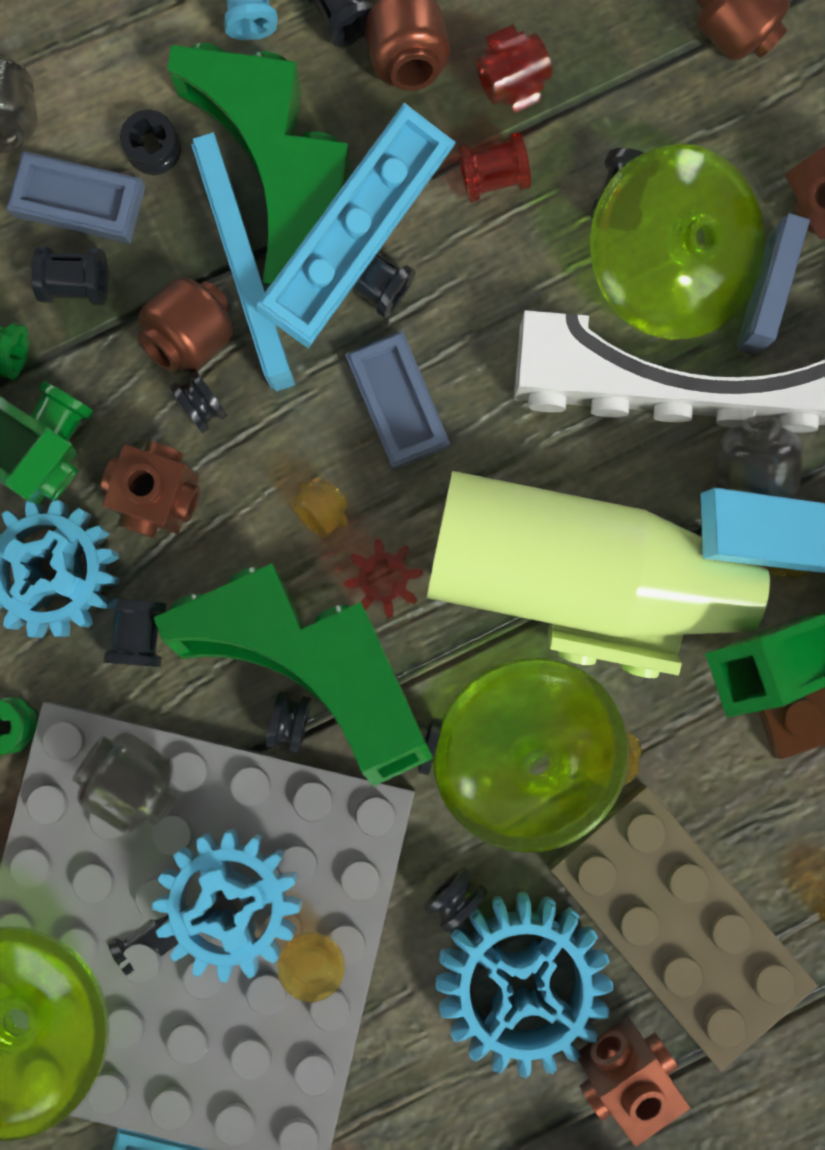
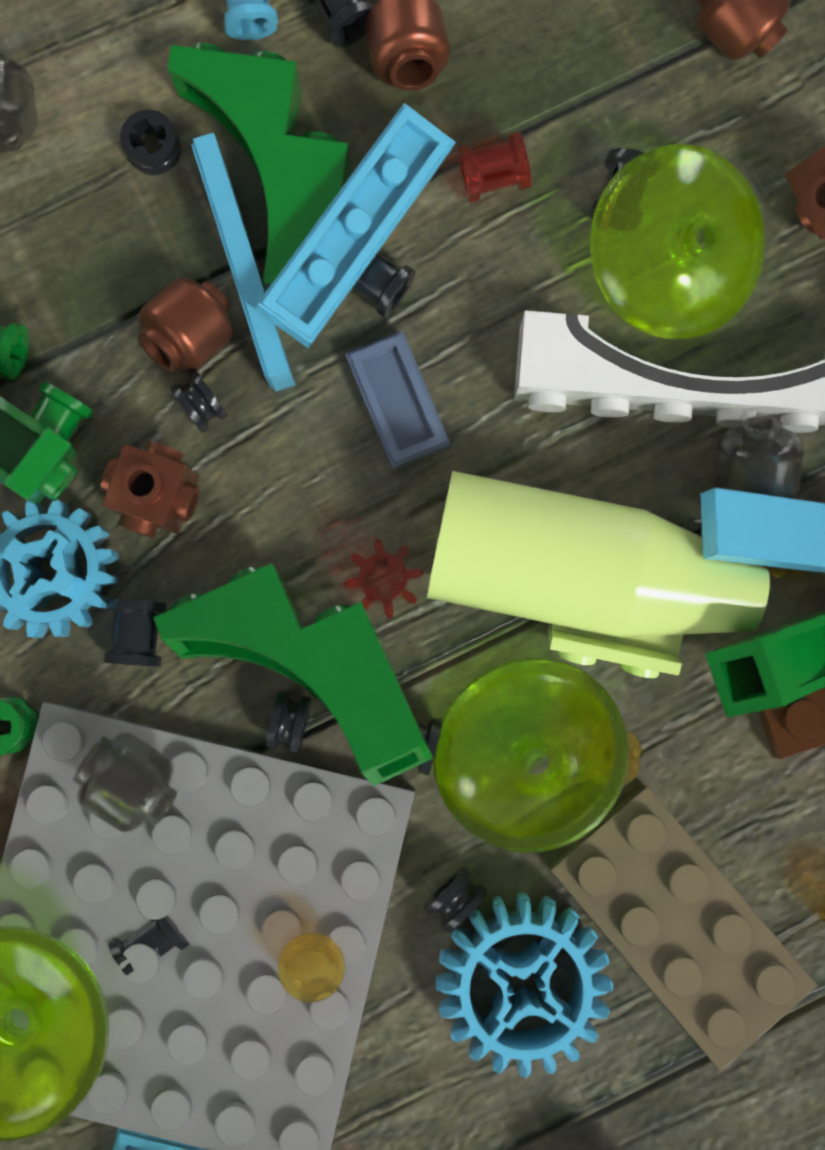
sand blue tile [6,151,146,244] -> none
black bush [31,247,109,305] -> none
medium azure gear [152,829,302,982] -> none
clear yellow plate [290,480,348,538] -> none
clear red gear [476,24,552,113] -> none
copper brick [578,1016,691,1147] -> none
sand blue tile [736,213,810,356] -> none

